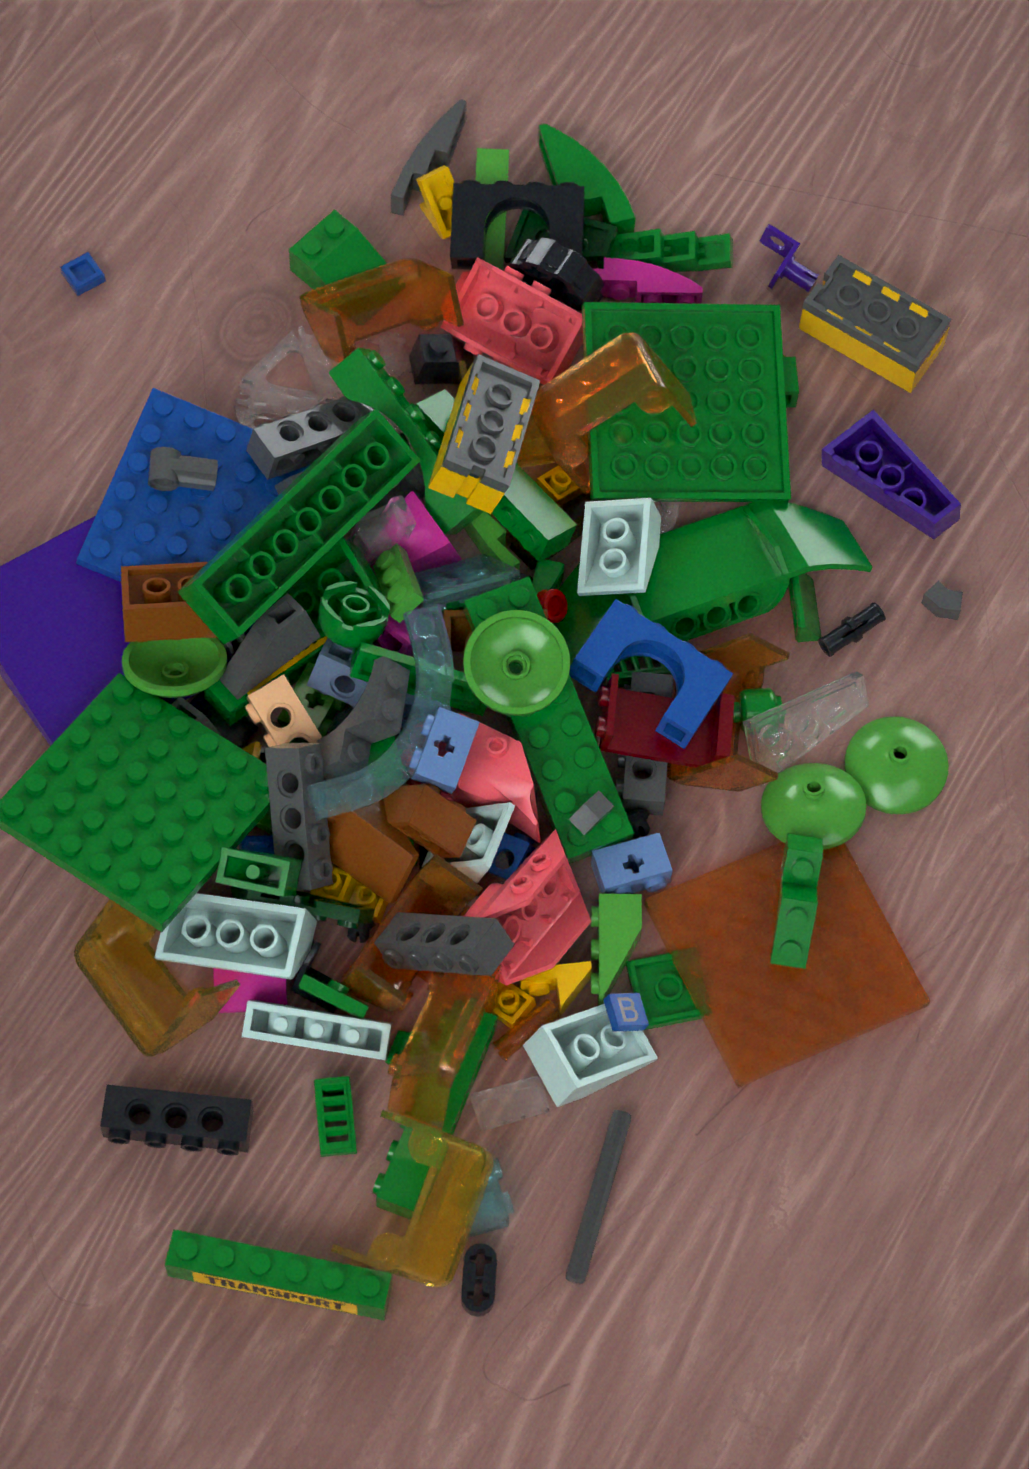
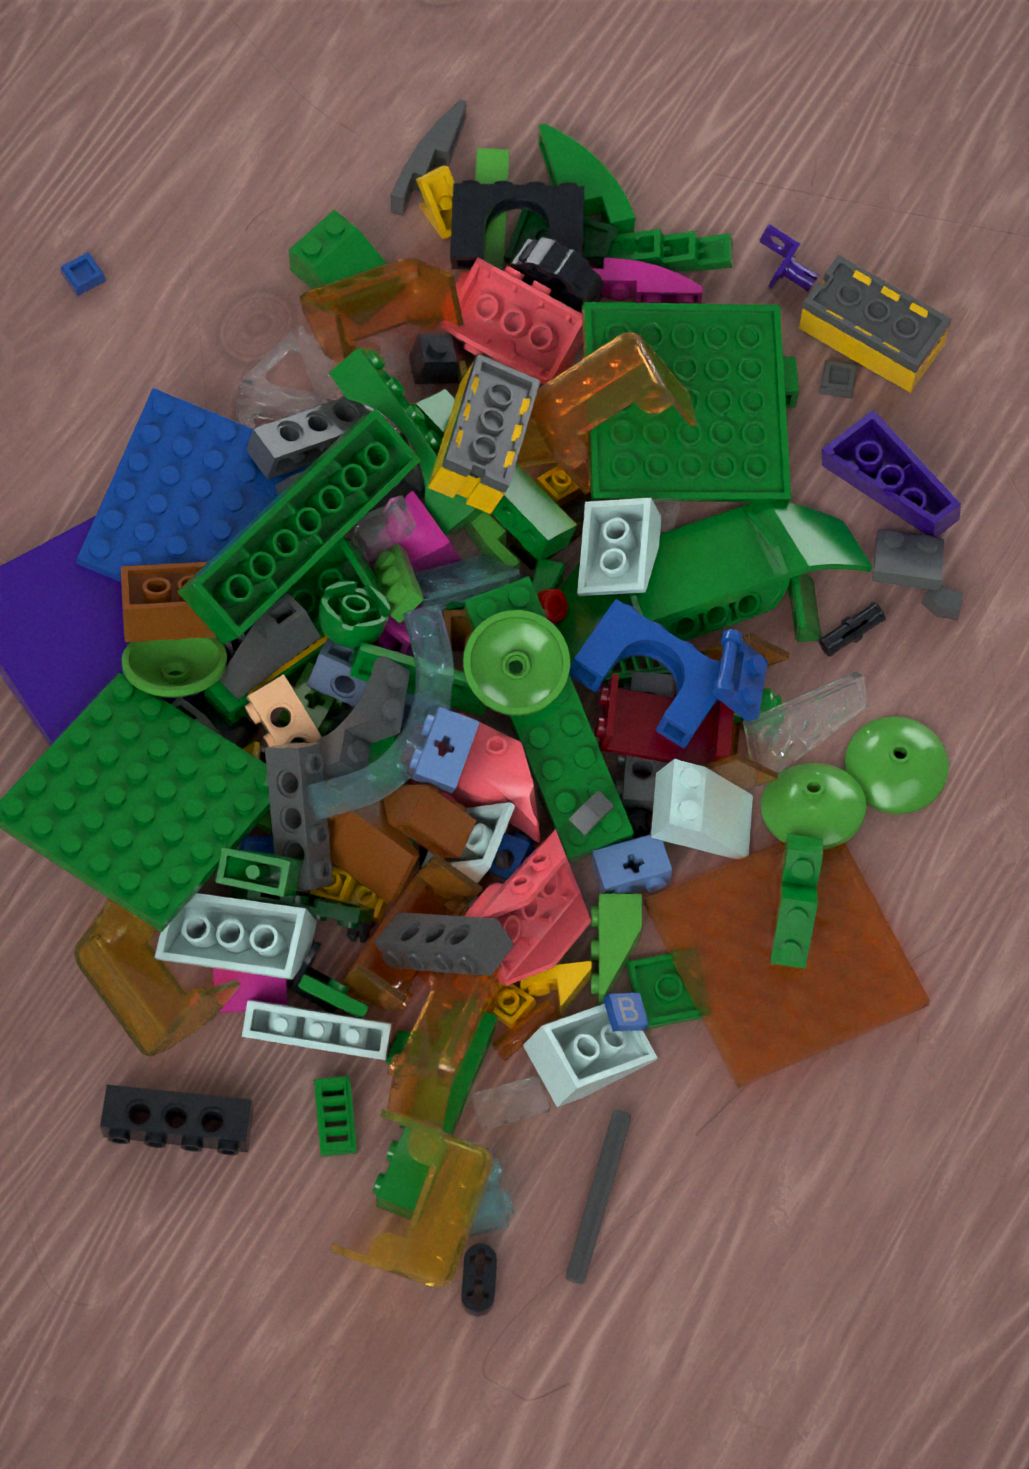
dark grey piece [148,447,218,491] -> none
green brick [165,1229,393,1321] -> none
none -> light aqua slope [651,759,753,862]
none -> blue plate [712,629,768,722]
none -> dark grey tile [819,360,858,399]
none -> dark grey plate [872,529,944,591]

